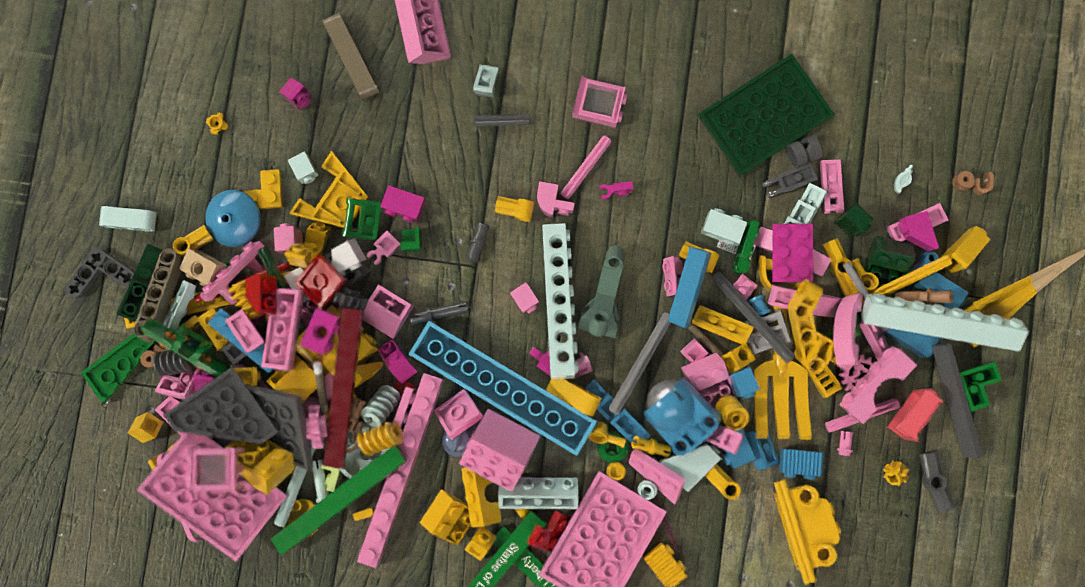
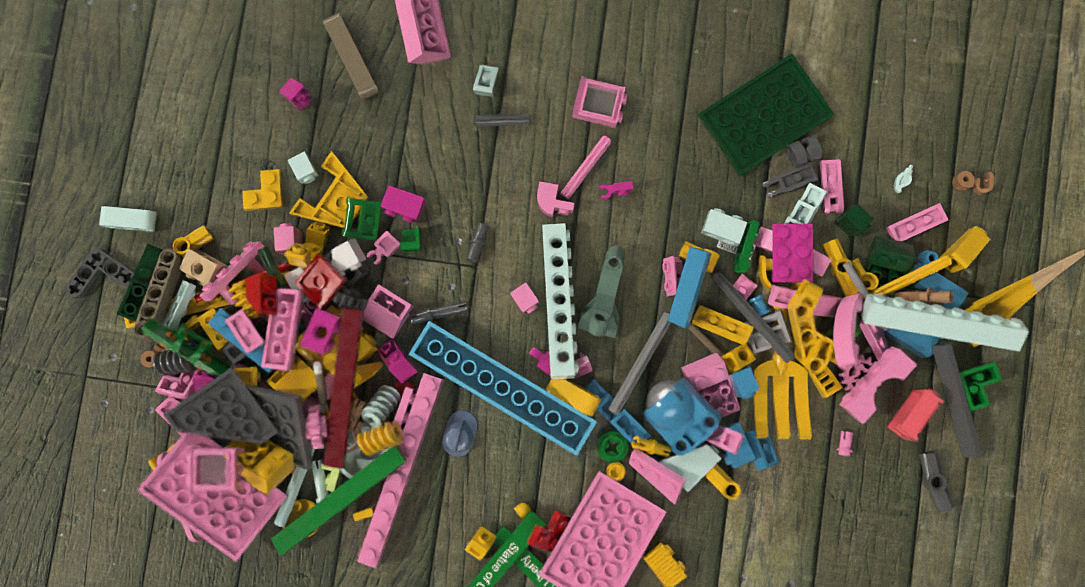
green wing [81,334,157,404] -> none
yellow panel [127,412,164,443] -> none
yellow plate [206,113,228,135] -> none
dark azure dish [206,190,261,247] -> none
yellow slope [420,489,471,546] -> none
bright pink tile [433,388,484,440] -> none
bright pink container [459,409,540,492] -> none
yellow arch [461,467,502,527] -> none
yellow piece [495,196,535,222] -> none
light aqua brick [498,477,578,509] -> none
yellow bar [589,422,626,448] -> none
light aqua plate [638,480,657,500] -> none
clear pink hinge [662,514,679,552] -> none
bright pink plate [680,338,708,363] -> none
yellow wheel [715,395,749,431] -> none
yellow brick [773,480,841,584] -> none
dark azure brick [779,448,823,480] -> none
bright pink axle [825,398,900,432] -> none
yellow gear [883,460,909,486] -> none
dark pink slope [898,211,939,252] -> none

